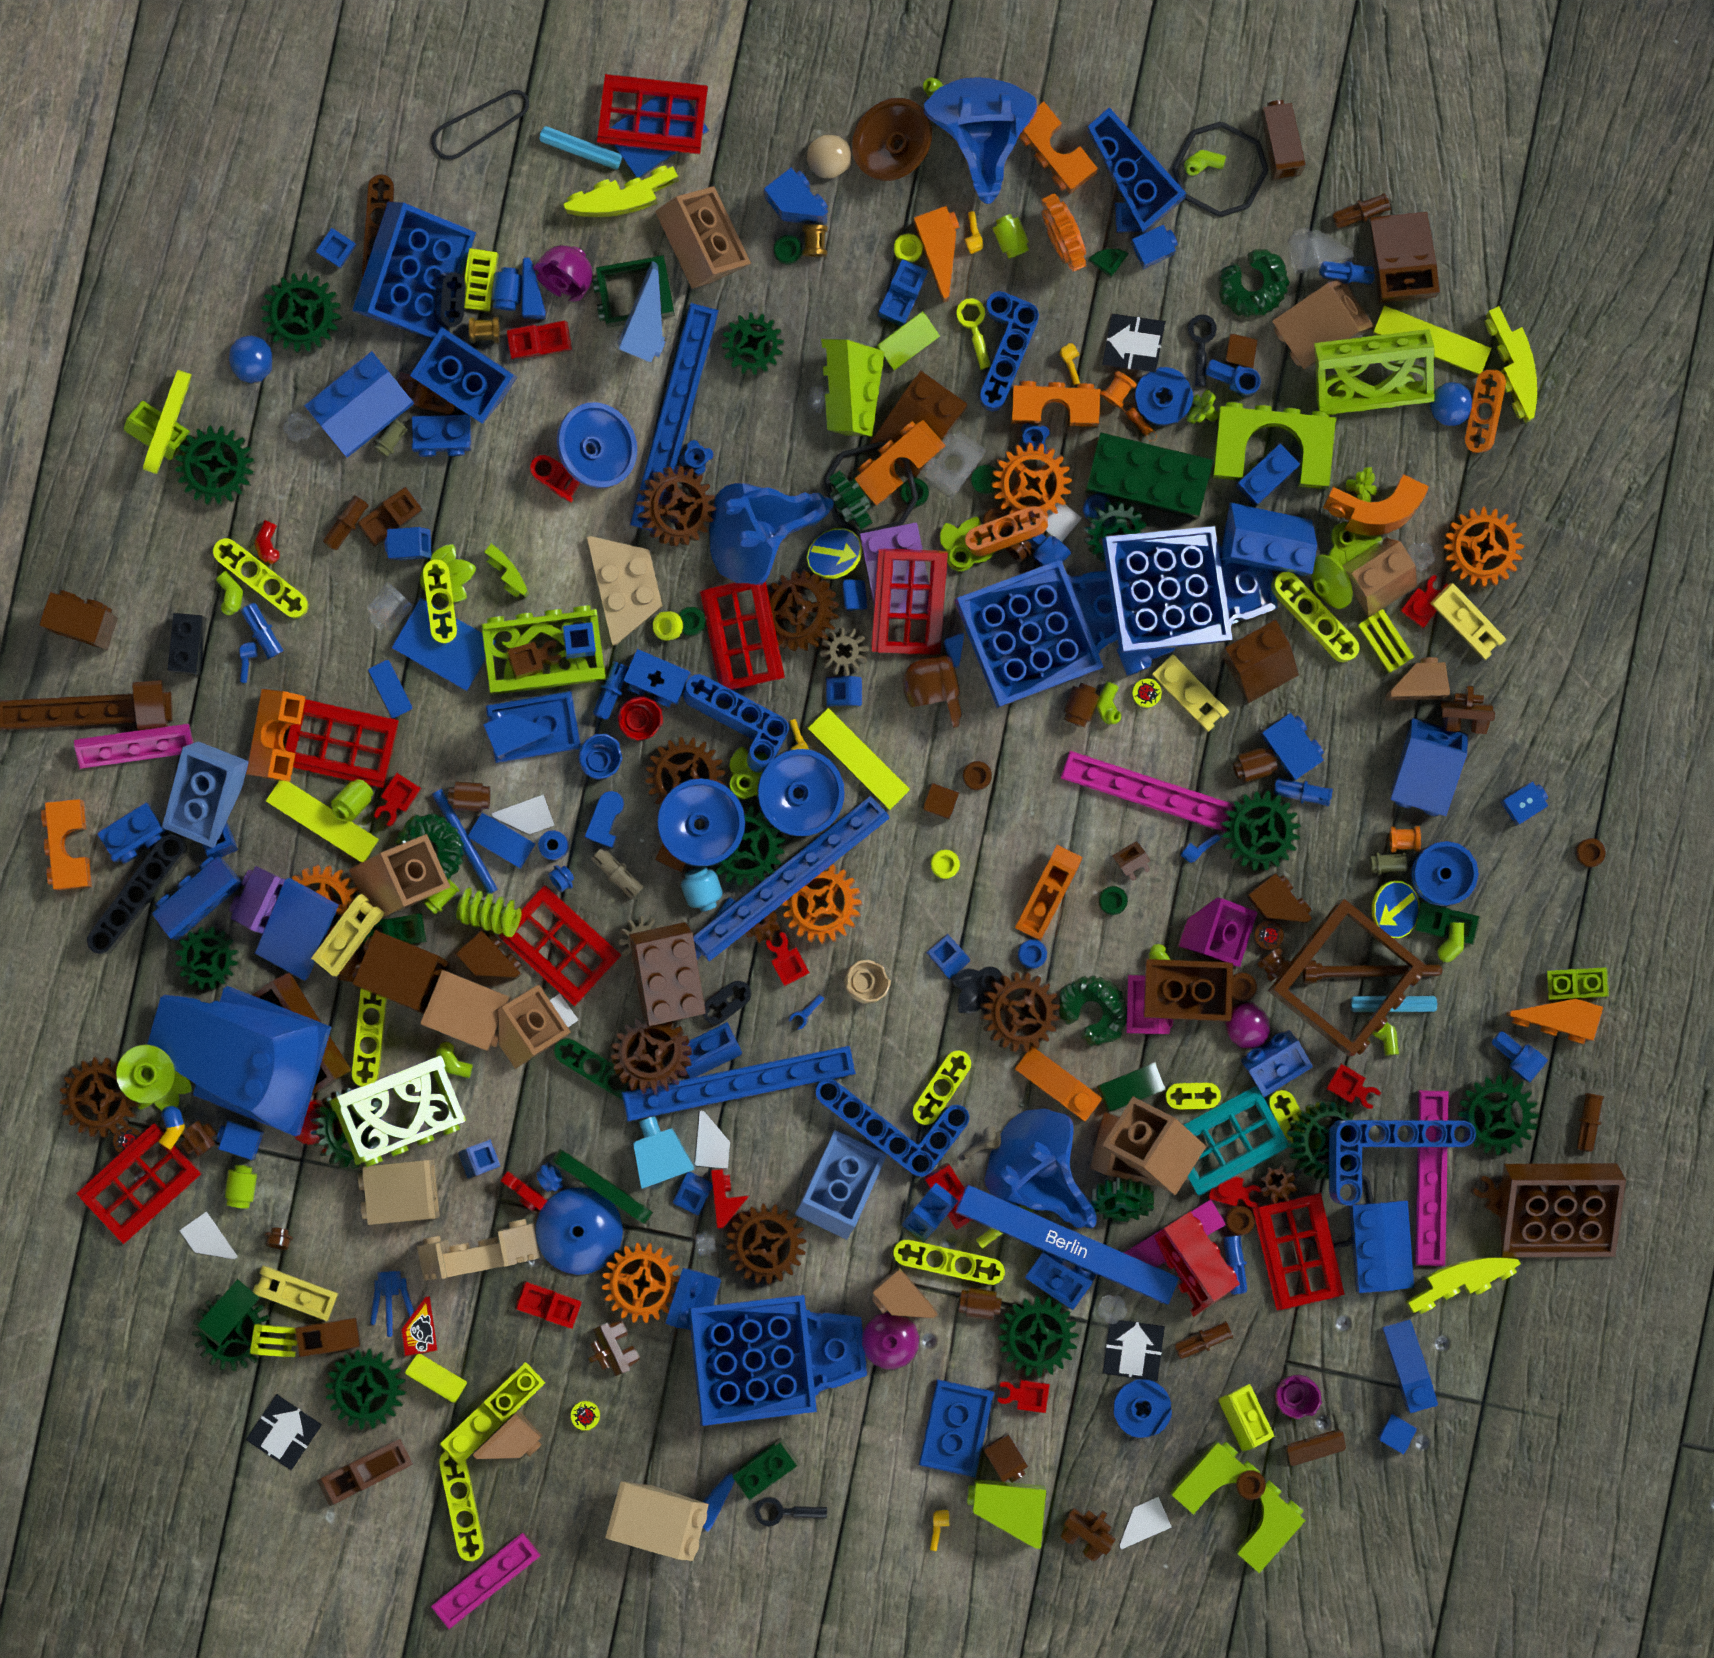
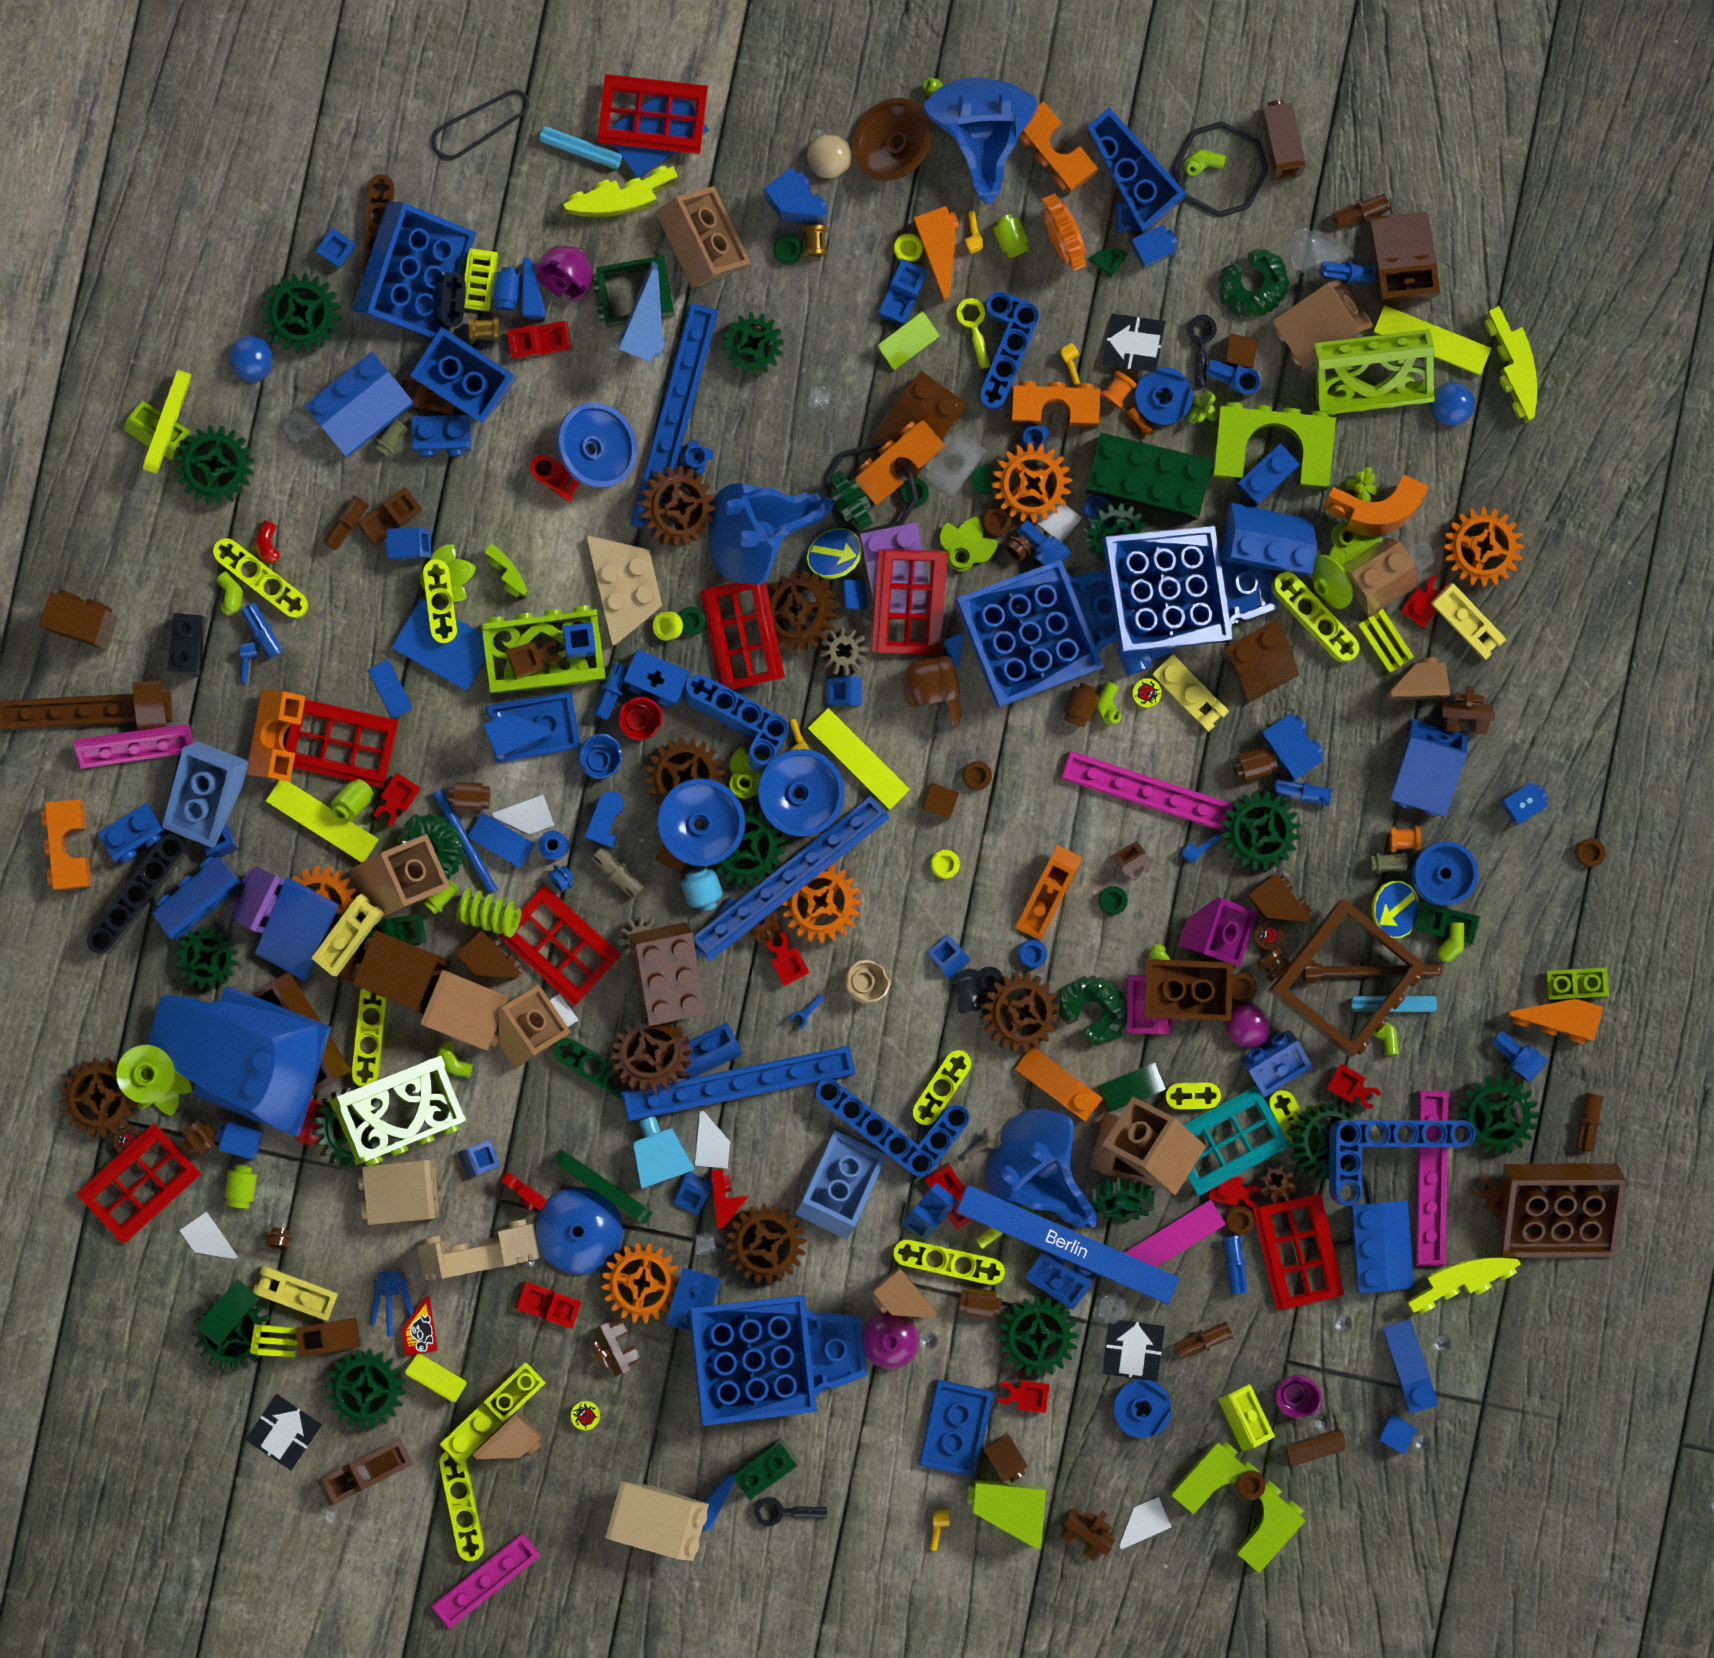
arm [159,1106,185,1150] -> none
clear slope [367,582,414,631] -> none
blue plate [537,1162,563,1192] -> none
black beam [703,981,752,1024] -> none
lime wedge [821,339,885,437] -> none
orange beam [965,506,1048,556] -> none
red wedge [1154,1211,1240,1317] -> none
orange beam [1465,370,1506,453] -> none

